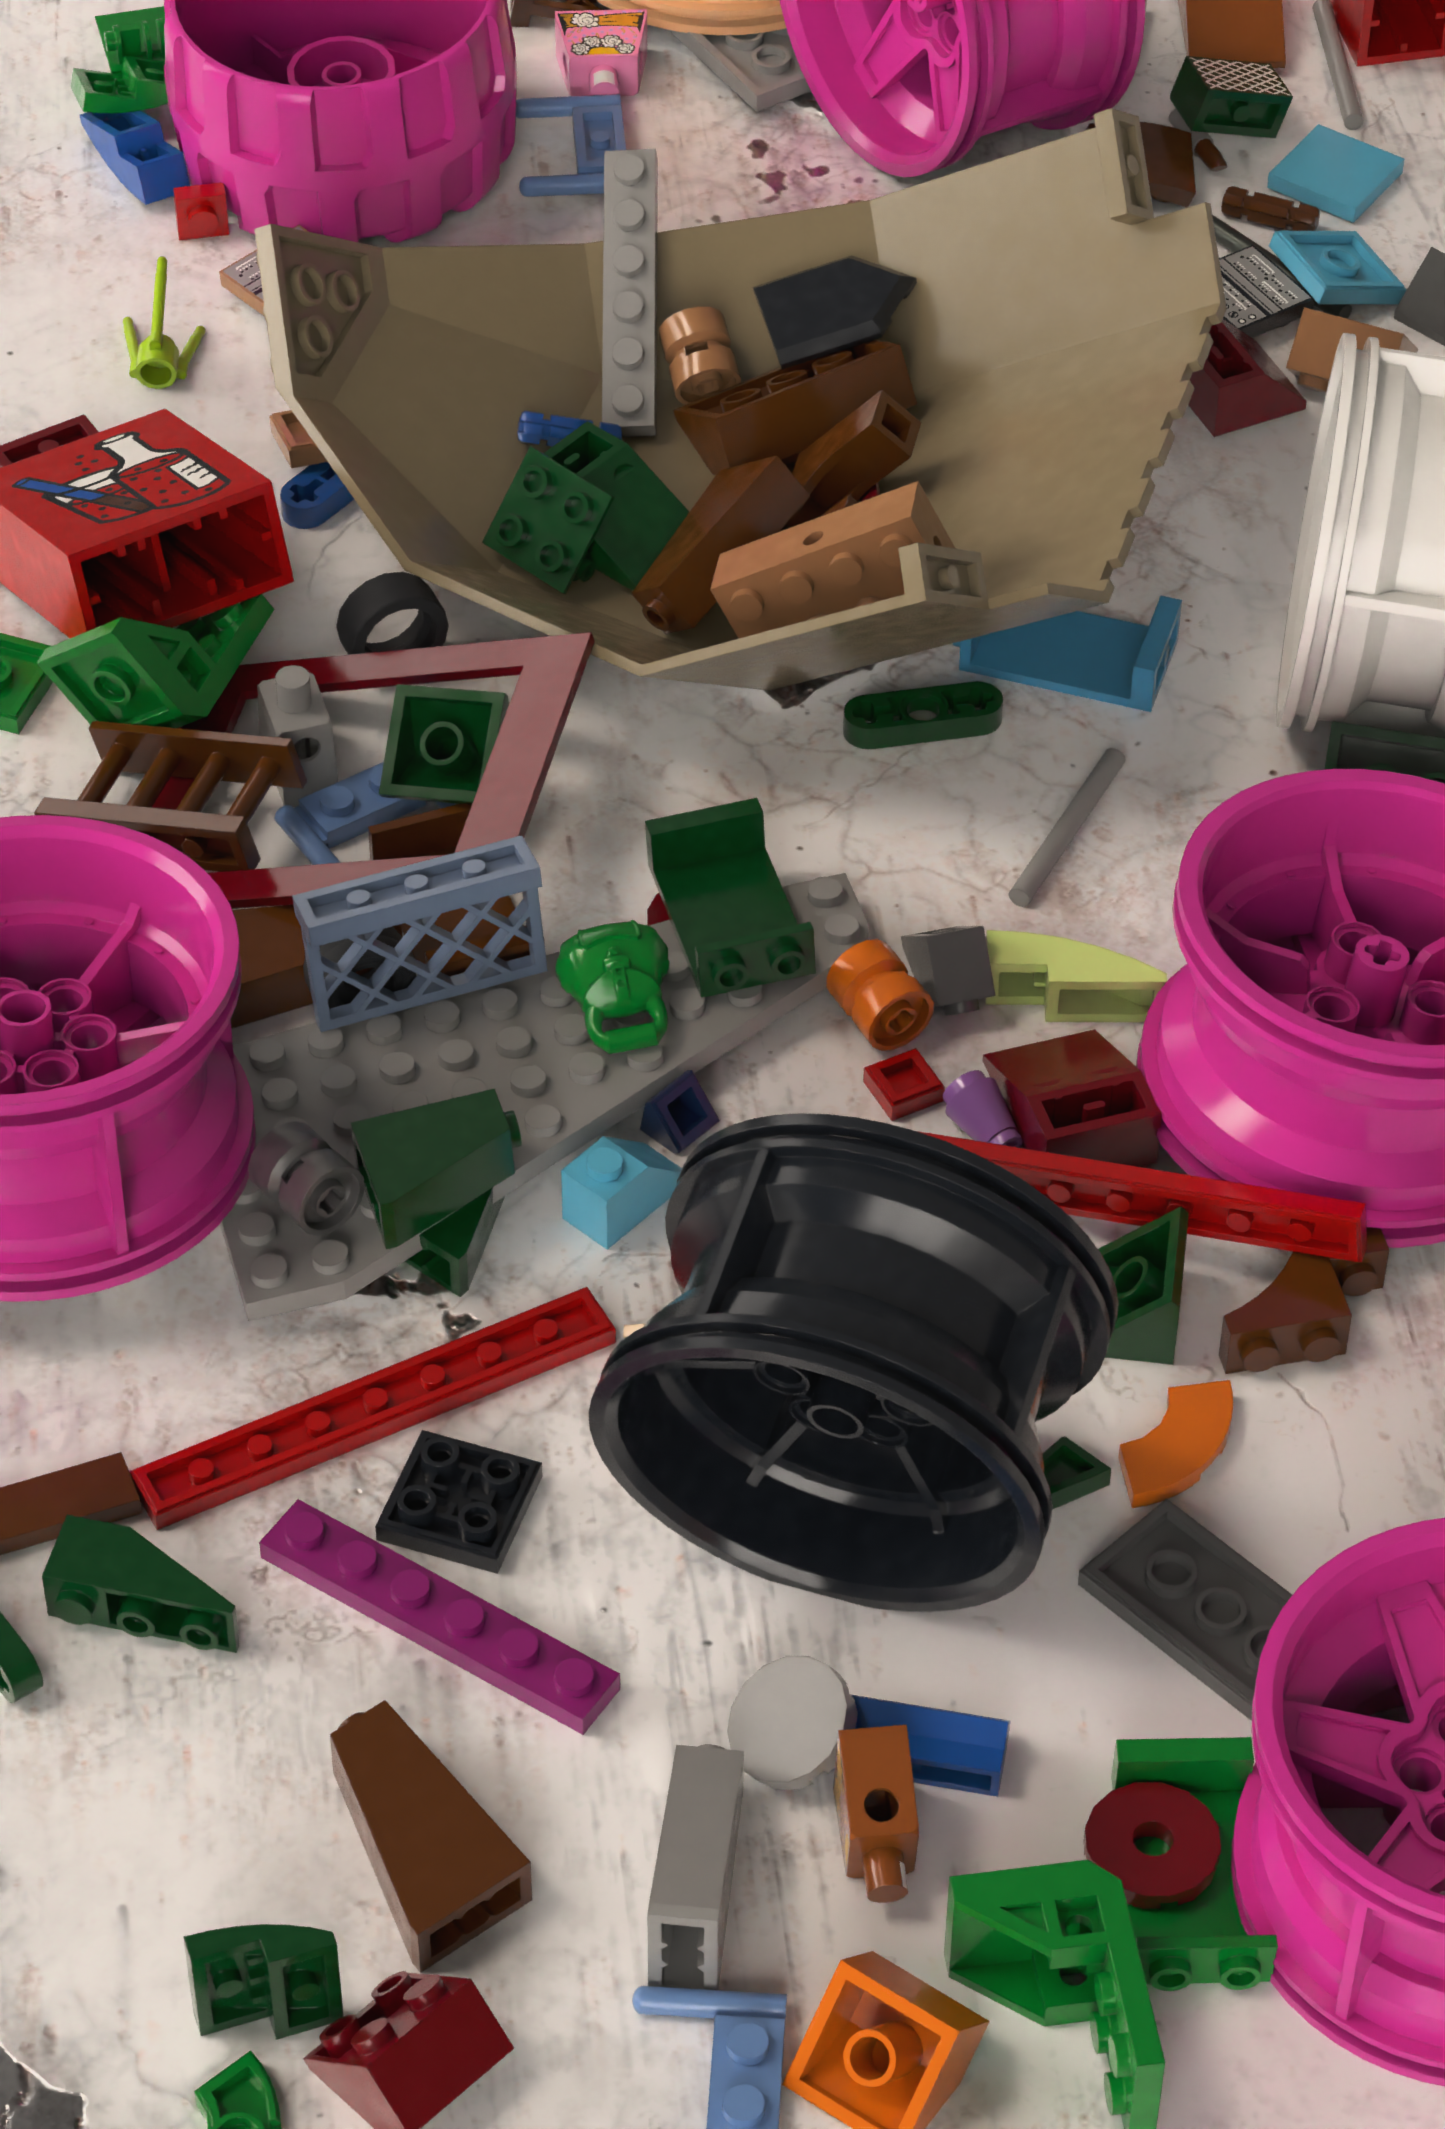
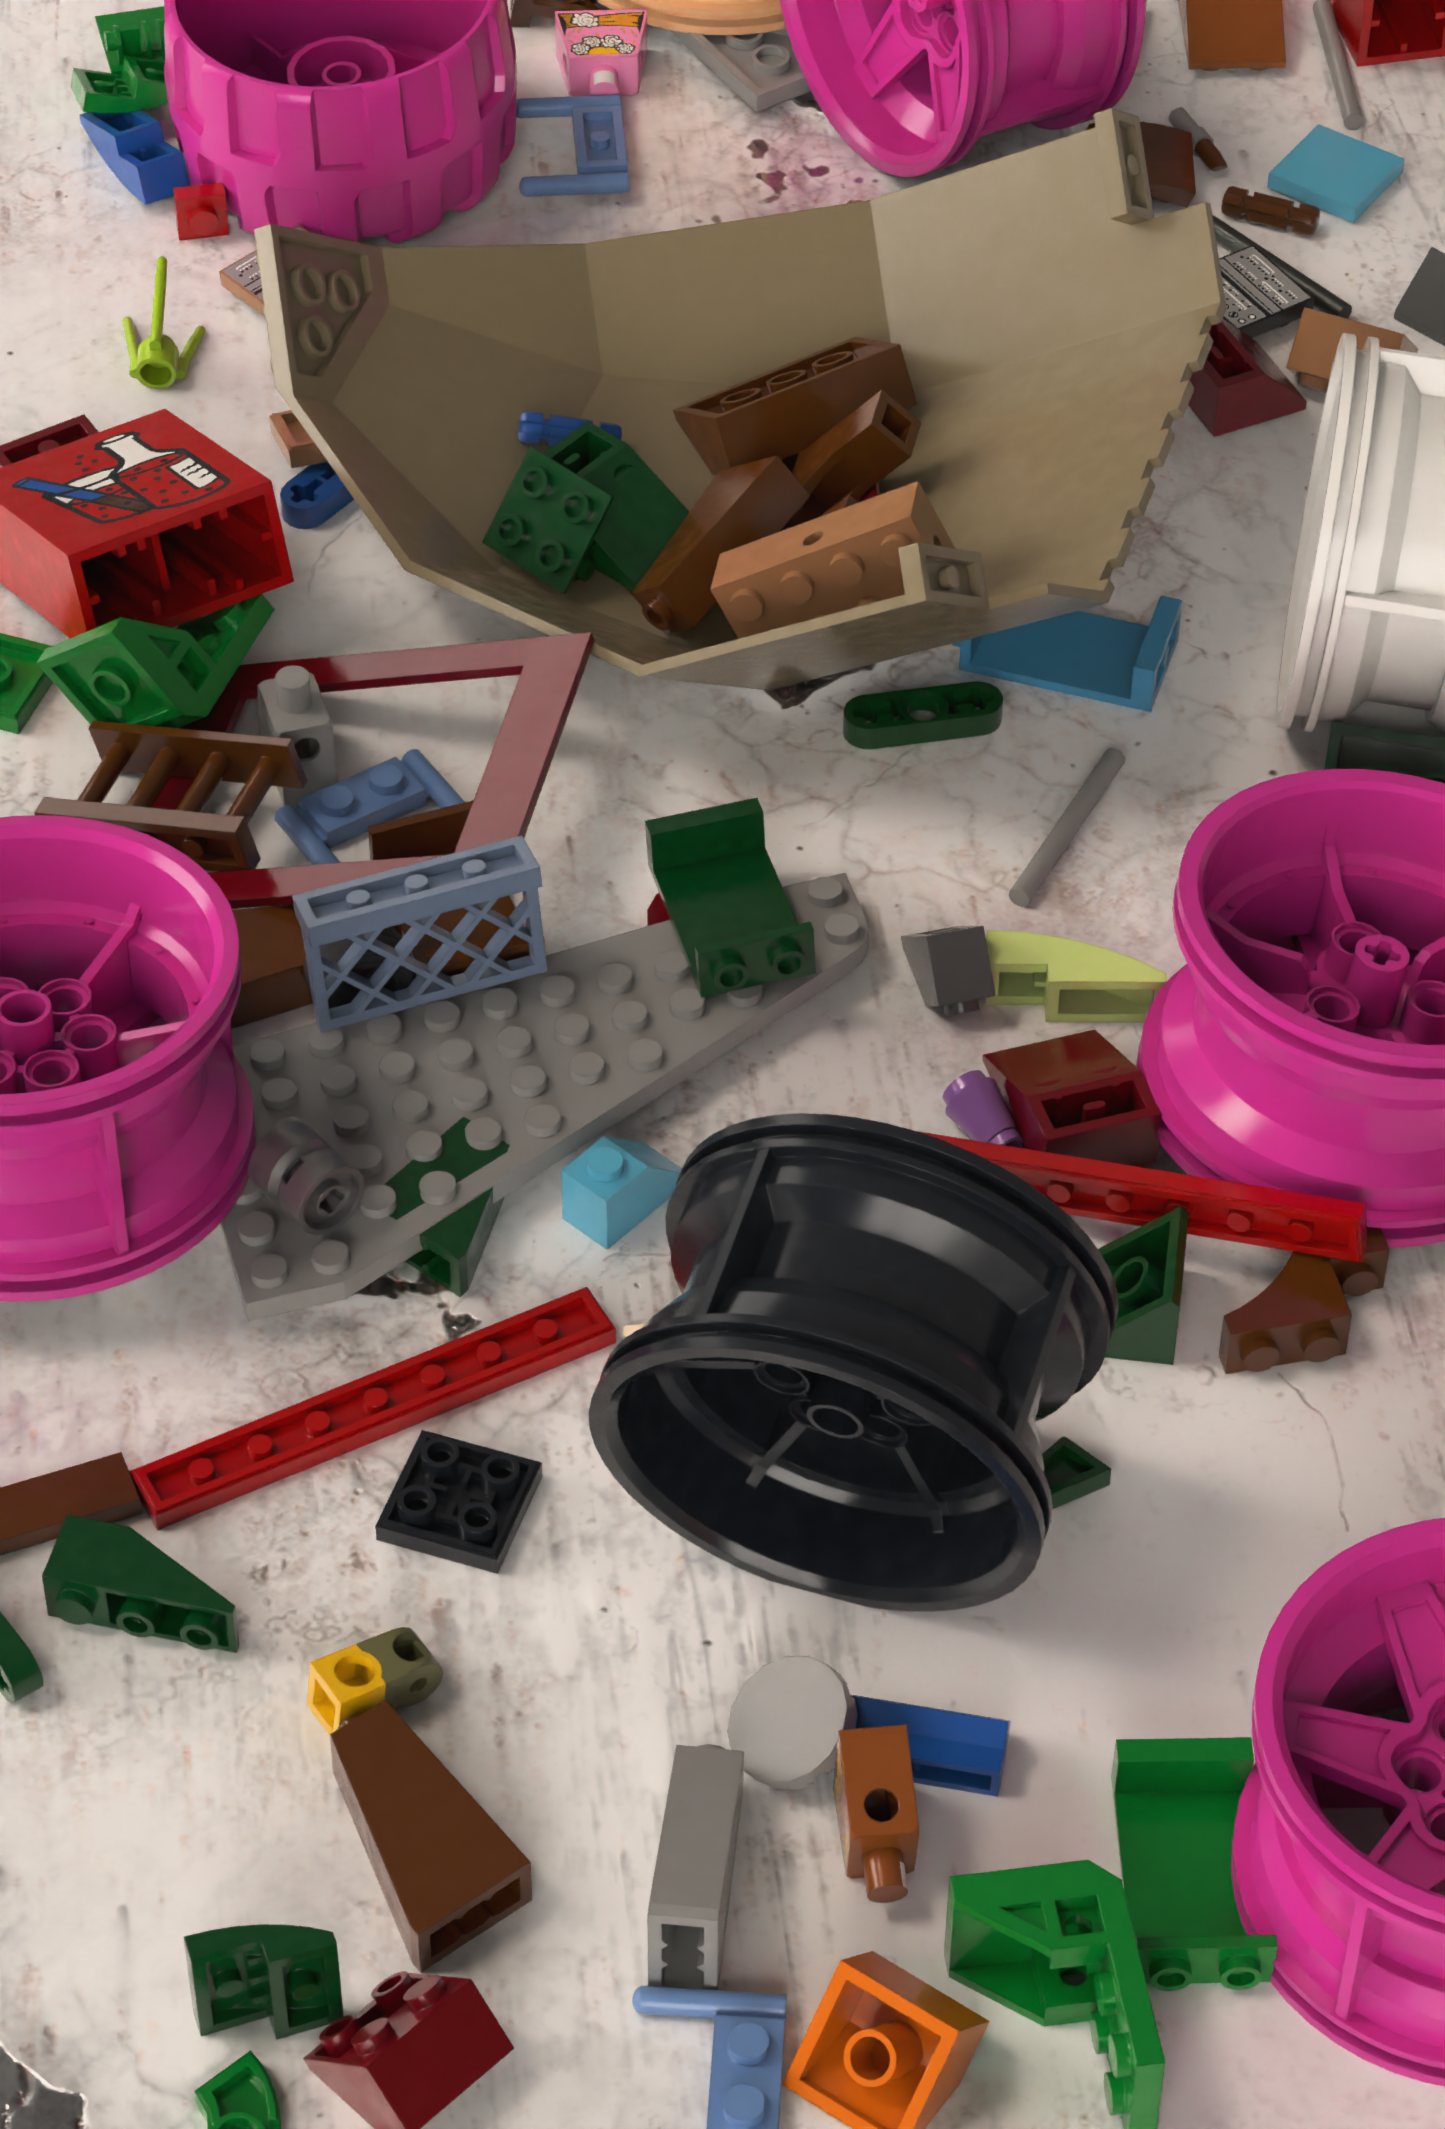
magenta plate [259,1499,620,1735] -> none
black tyre [336,572,449,655] -> none
dark green slope [351,1089,522,1249] -> none
dark green slope [379,684,509,805] -> none
green piece [556,920,670,1054] -> none
light grey plate [602,149,658,437] -> none
dark blue slope [640,1070,720,1154] -> none
medium nougat wheel [659,306,741,405] -> none
black tile [753,255,917,370] -> none
orange wheel [826,939,934,1051] -> none
red tile [863,1048,945,1121] -> none
dark grey tile [1078,1498,1292,1721] -> none
dark red tile [1083,1782,1221,1909] -> none
orange tile [1118,1380,1233,1508] -> none
dark green panel [1170,56,1293,138] -> none
medium azure tile [1269,230,1407,304] -> none
none -> leg [307,1627,443,1736]

